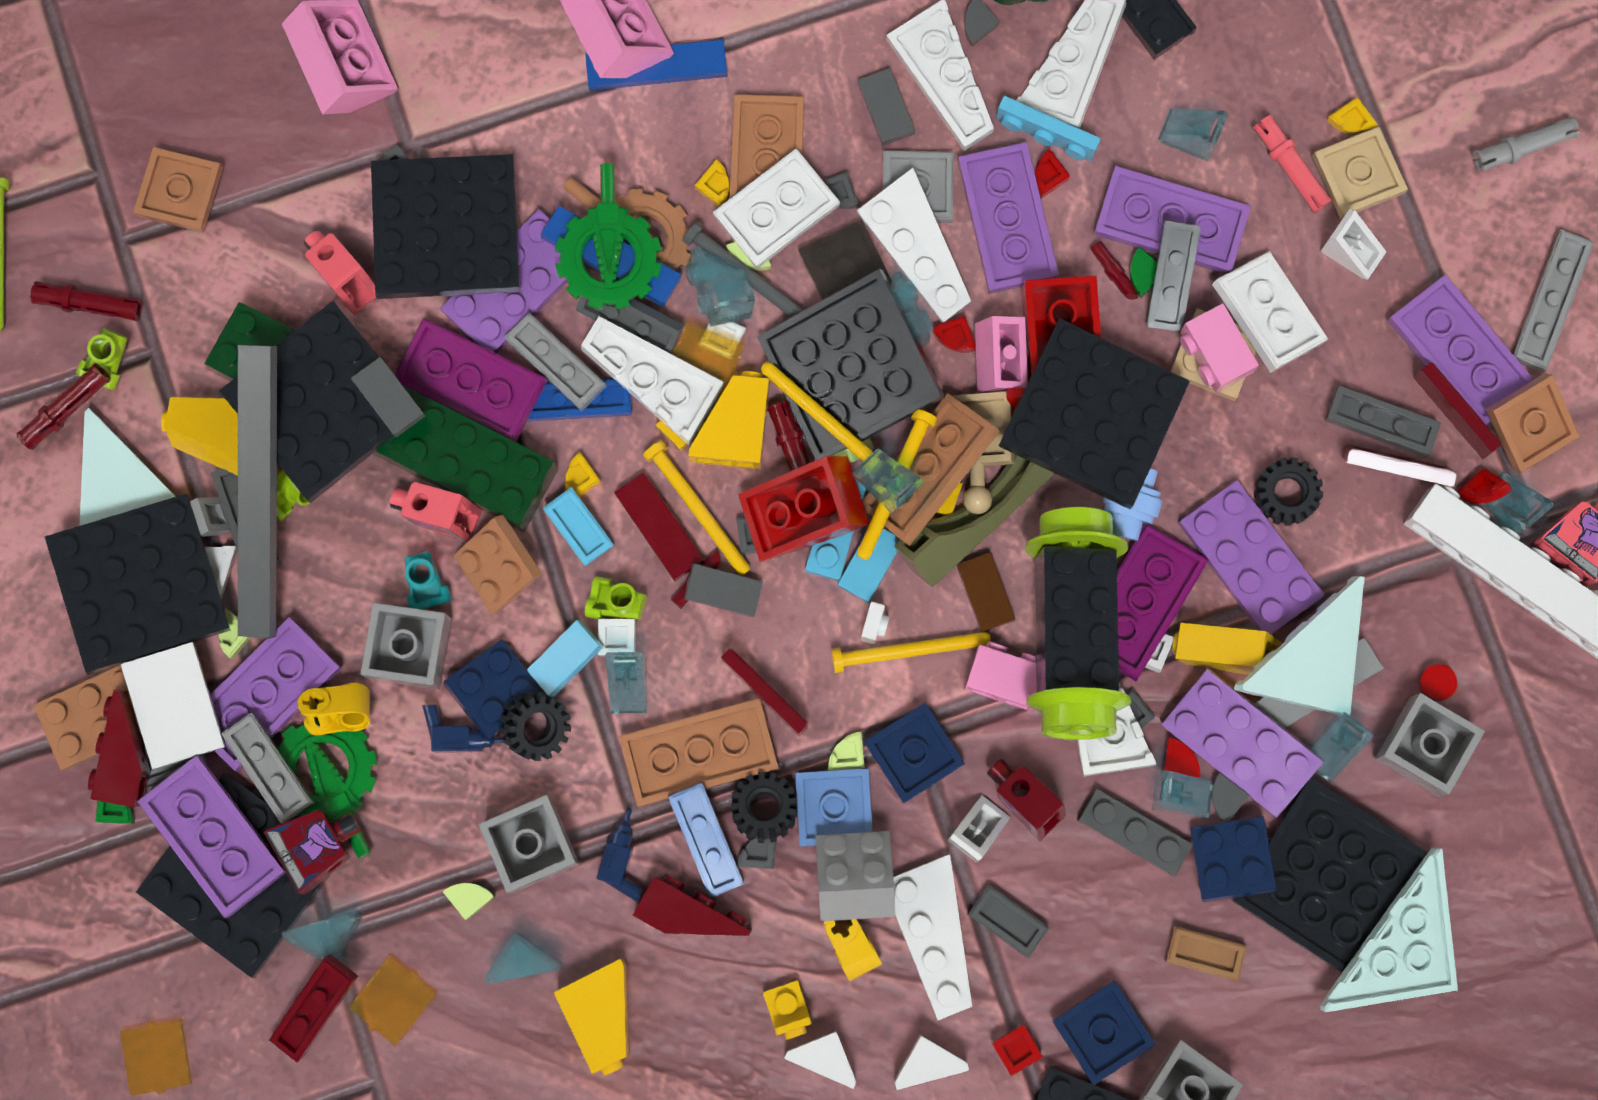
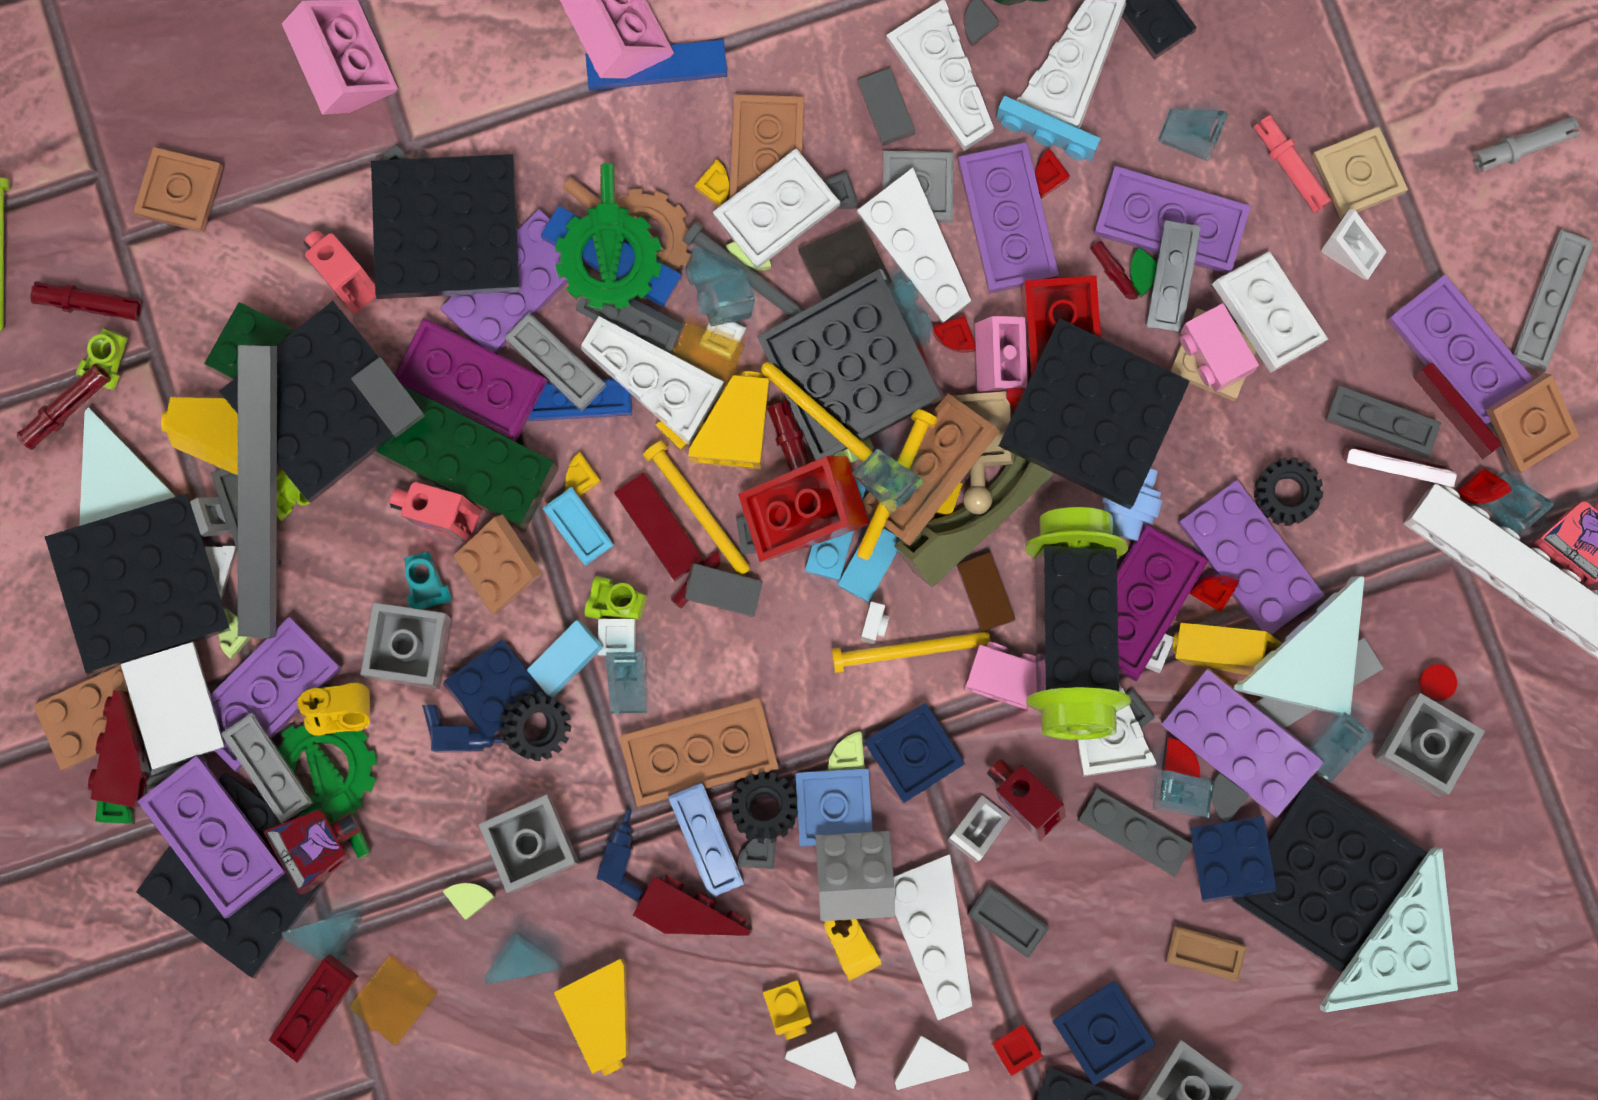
clear yellow piece [120,1019,192,1096] -> none
dark red tile [721,648,808,737] -> none
yellow tile [1327,97,1378,135] -> none
none -> red tile [1189,575,1240,612]

